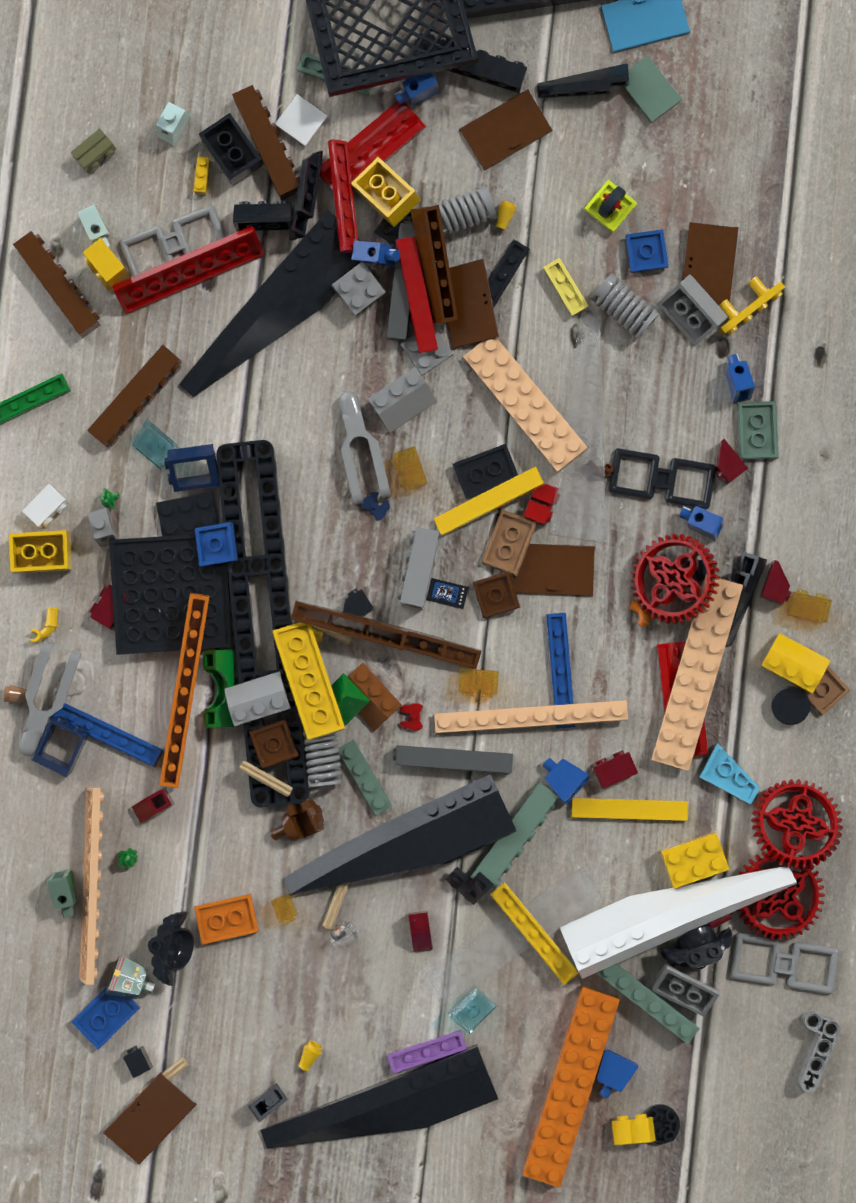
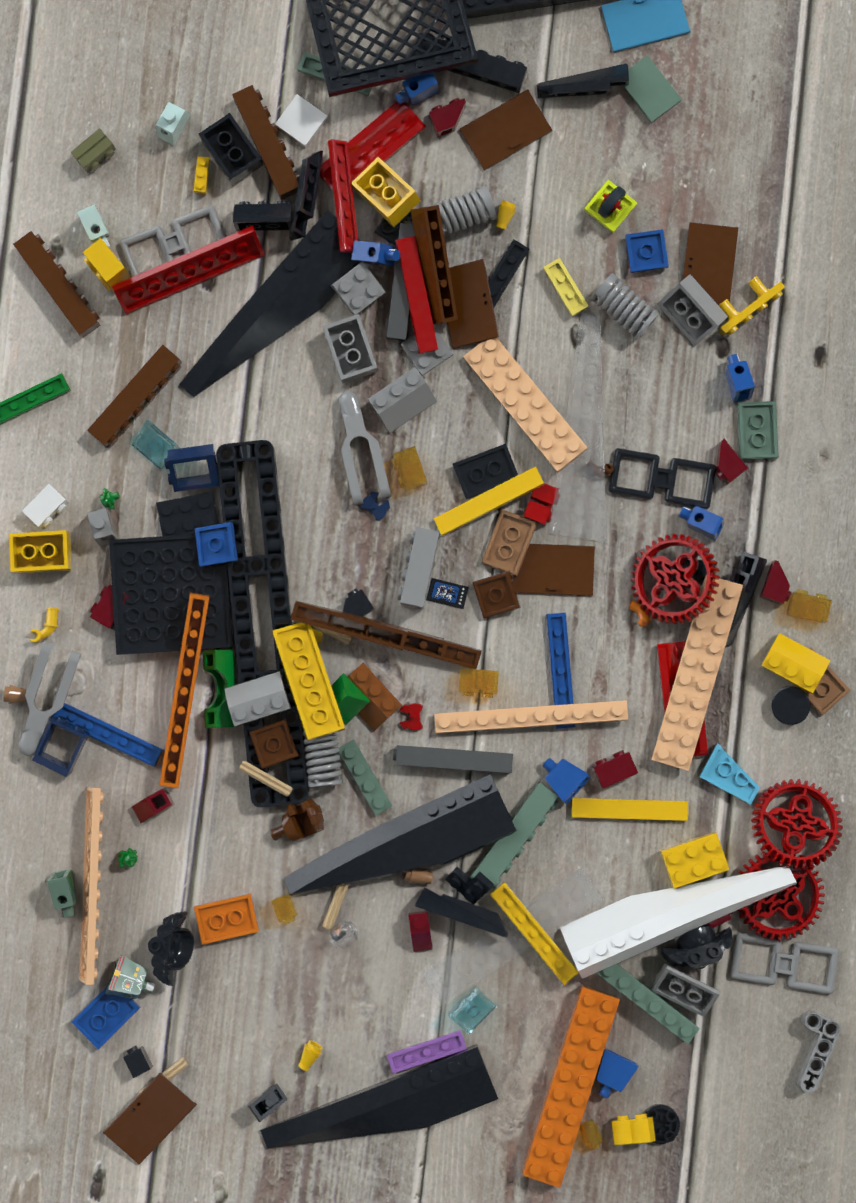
none -> light grey brick [323,314,378,384]
none -> medium nougat cone [403,868,433,884]
none -> black wedge [415,887,508,937]
none -> dark red slope [429,98,466,138]
none -> clear yellow brick [579,1119,603,1150]

